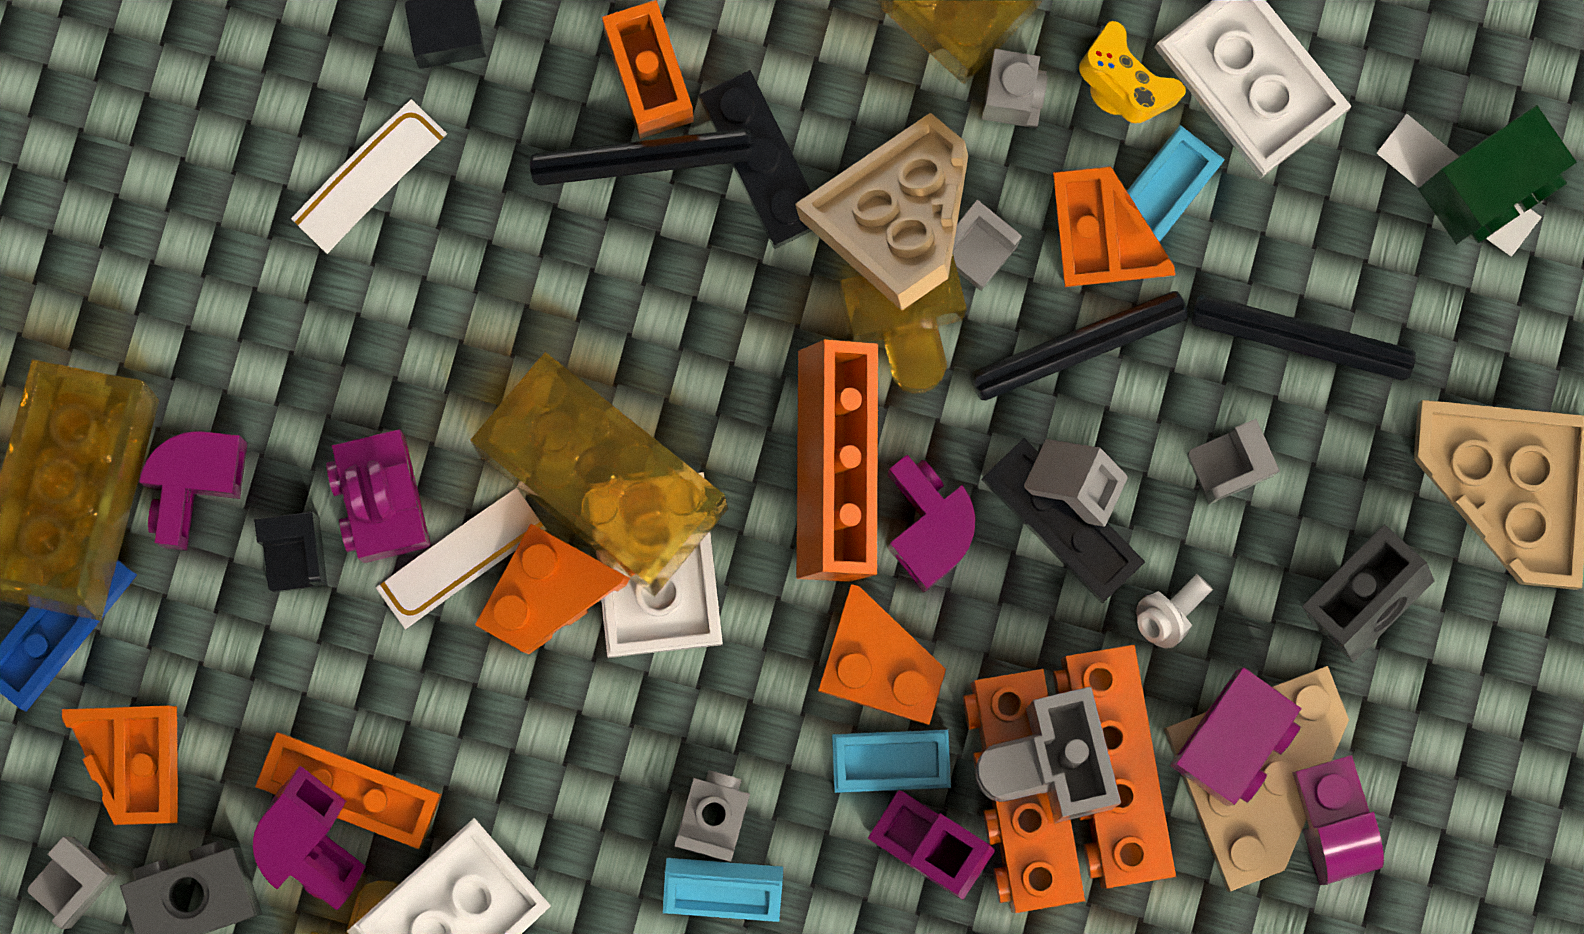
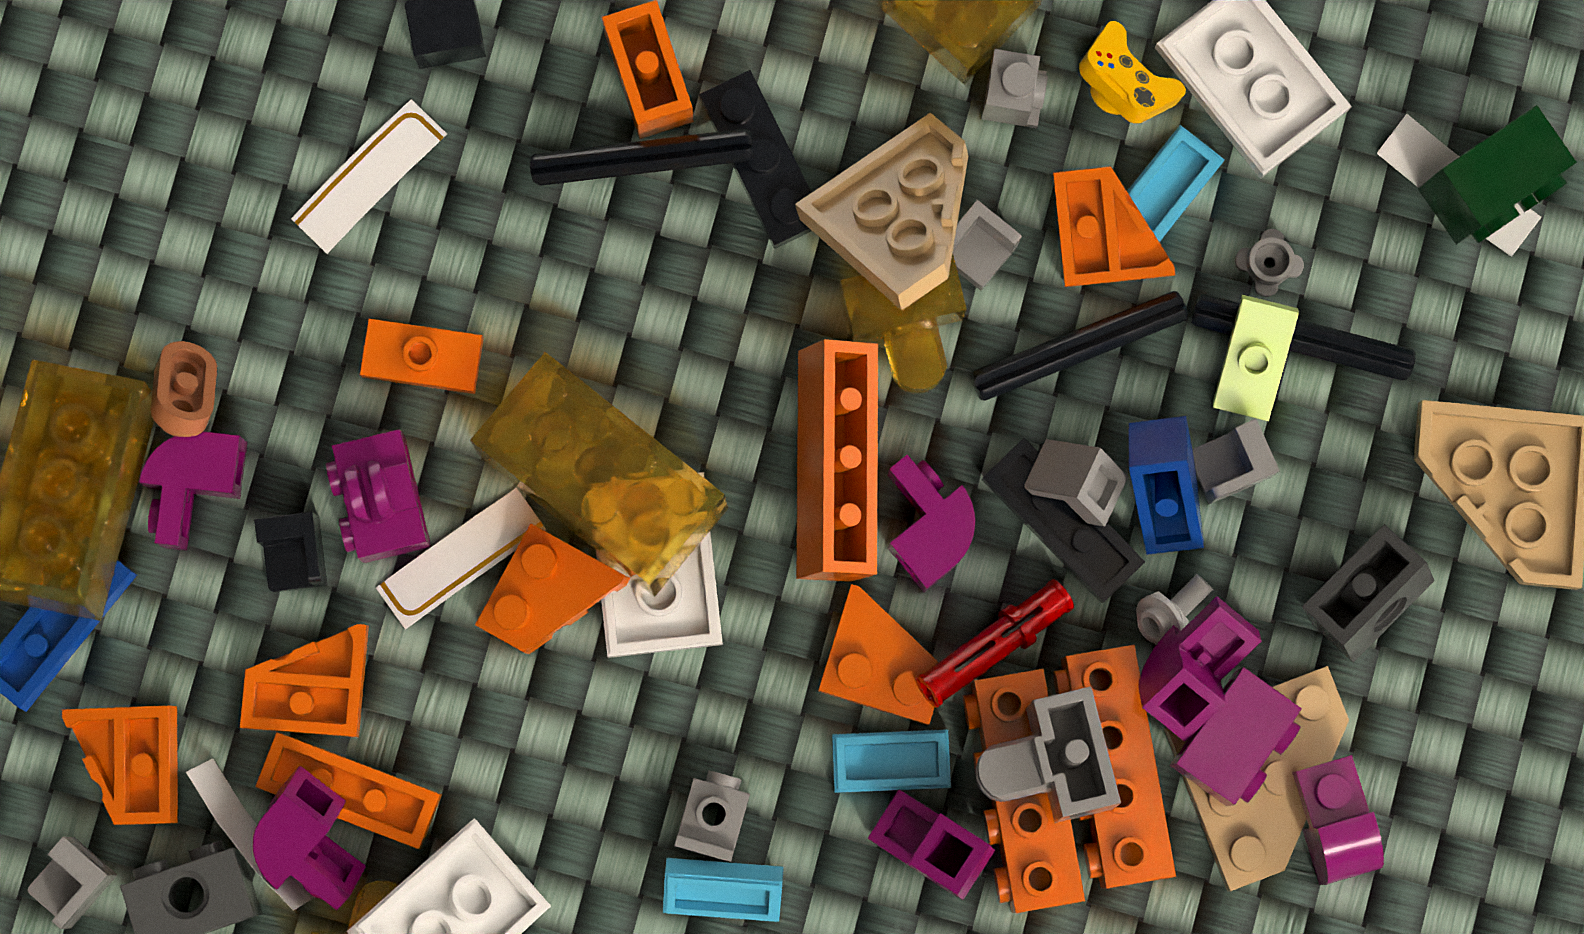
none -> nougat plate [151,341,217,437]
none -> white sticker [186,758,315,911]
none -> orange wing [240,624,369,737]
none -> orange plate [360,319,484,394]
none -> red pin [915,579,1074,708]
none -> blue slope [1129,416,1204,555]
none -> magenta brick [1138,596,1262,742]
none -> yellowish green plate [1212,295,1299,421]
none -> light grey plate [1235,229,1304,297]

